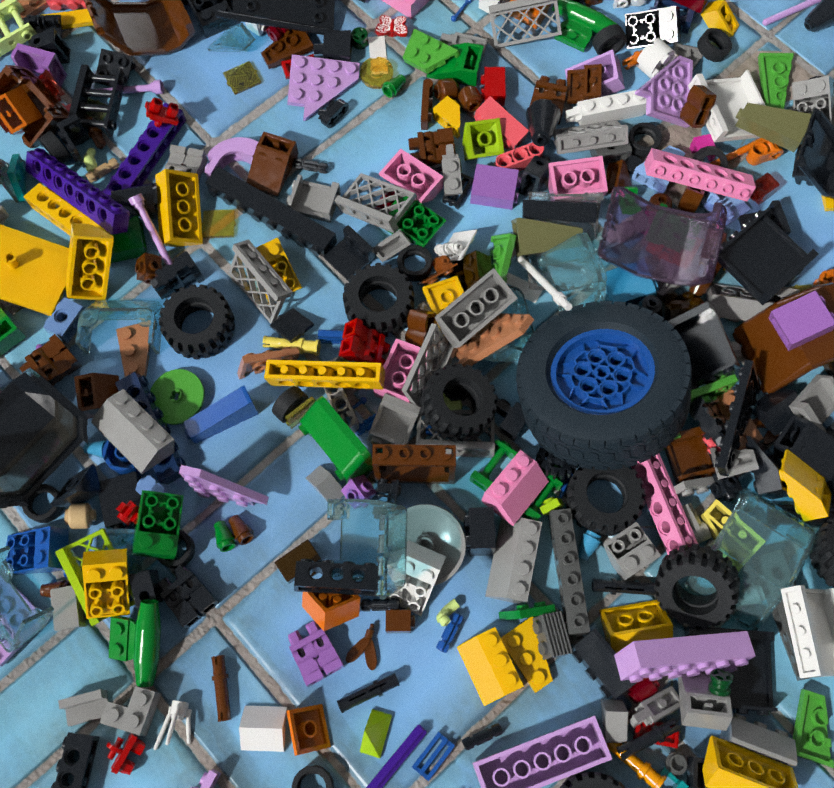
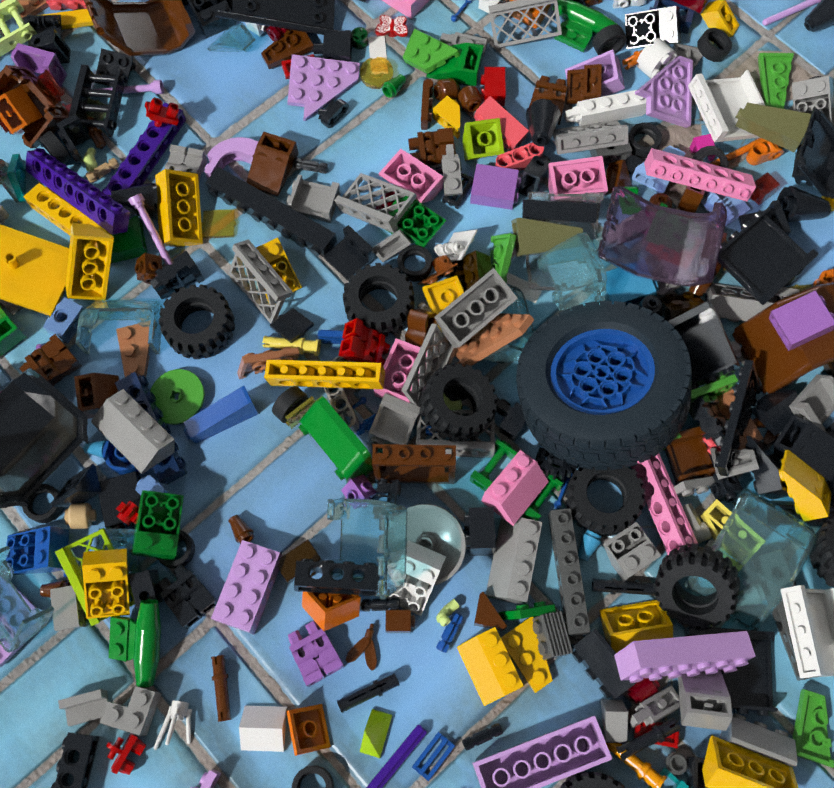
lavender wing [179,465,269,507] -> none
green cone [214,521,236,552] -> none
clear yellow piece [223,61,261,95] -> none
light grey slope [306,465,344,507] -> none
white bar [518,256,572,311] -> none
lime plate [539,497,565,515] -> none
reddish brown brick [680,85,716,128] -> none
dark green wheel [708,669,733,697] -> none
none -> lavender brick [211,540,283,635]
none -> reddish brown slope [474,592,507,631]
none -> black cone [777,186,831,222]

